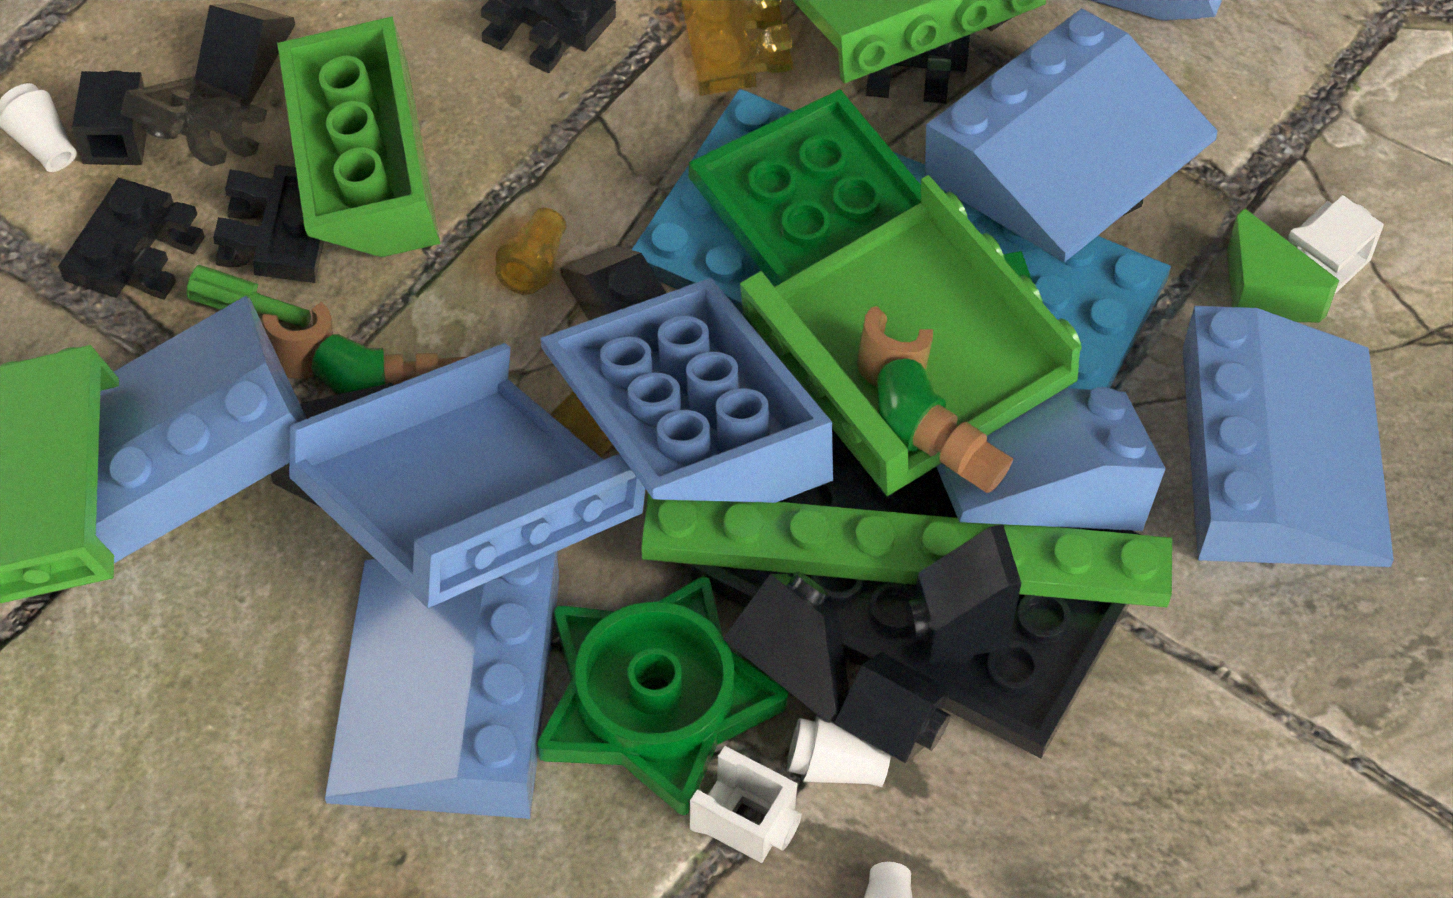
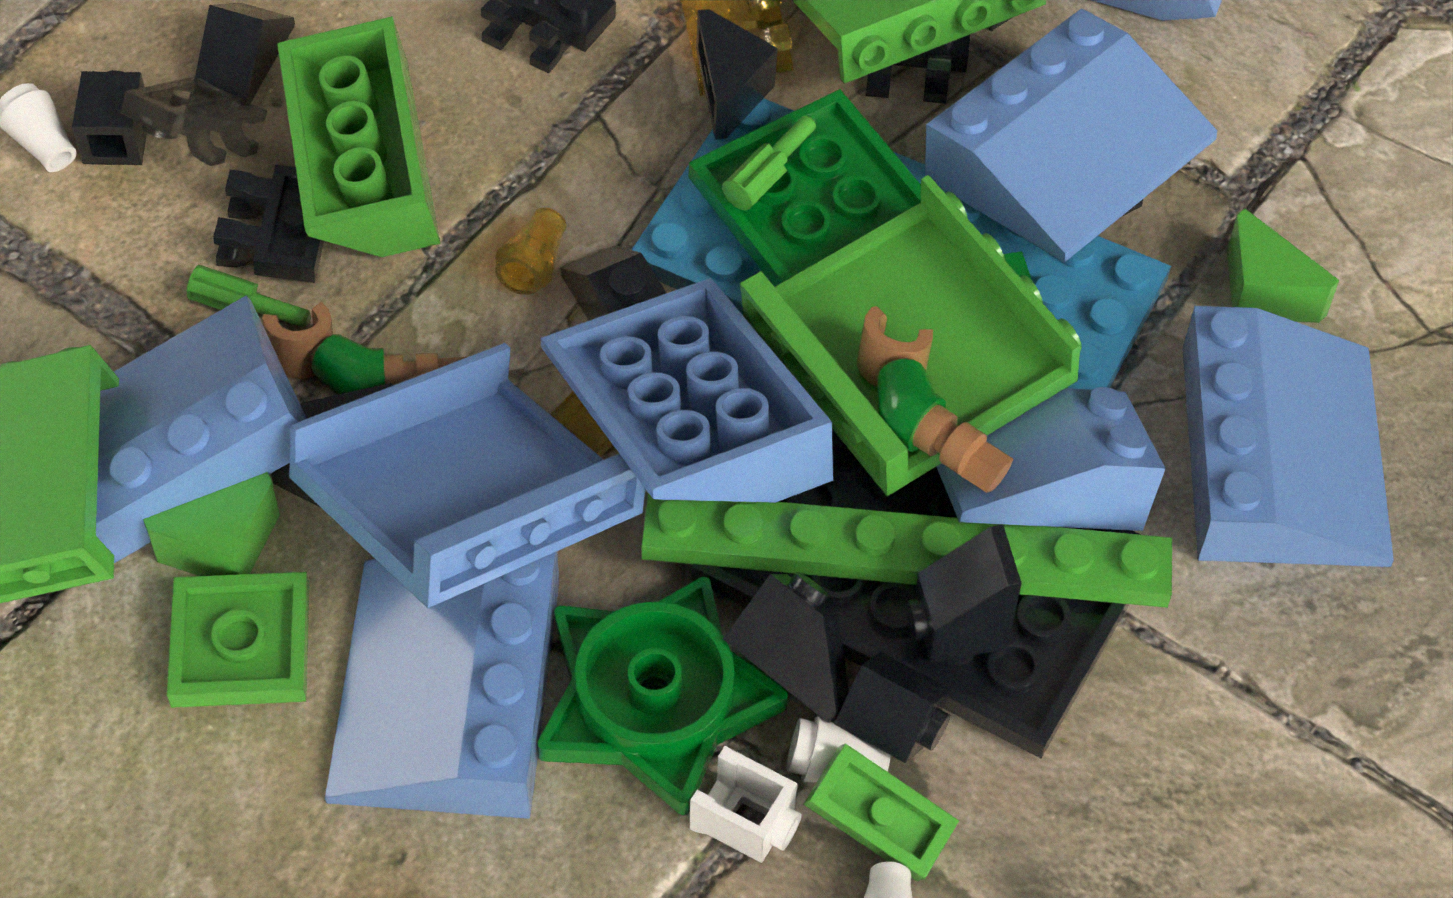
black plate [58,177,205,300] -> none
white window [1287,195,1384,293] -> none
none -> bright green slope [143,472,280,576]
none -> bright green plate [167,572,310,708]
none -> black slope [696,9,778,140]
none -> bright green axle [722,116,816,210]
none -> bright green plate [803,743,959,881]

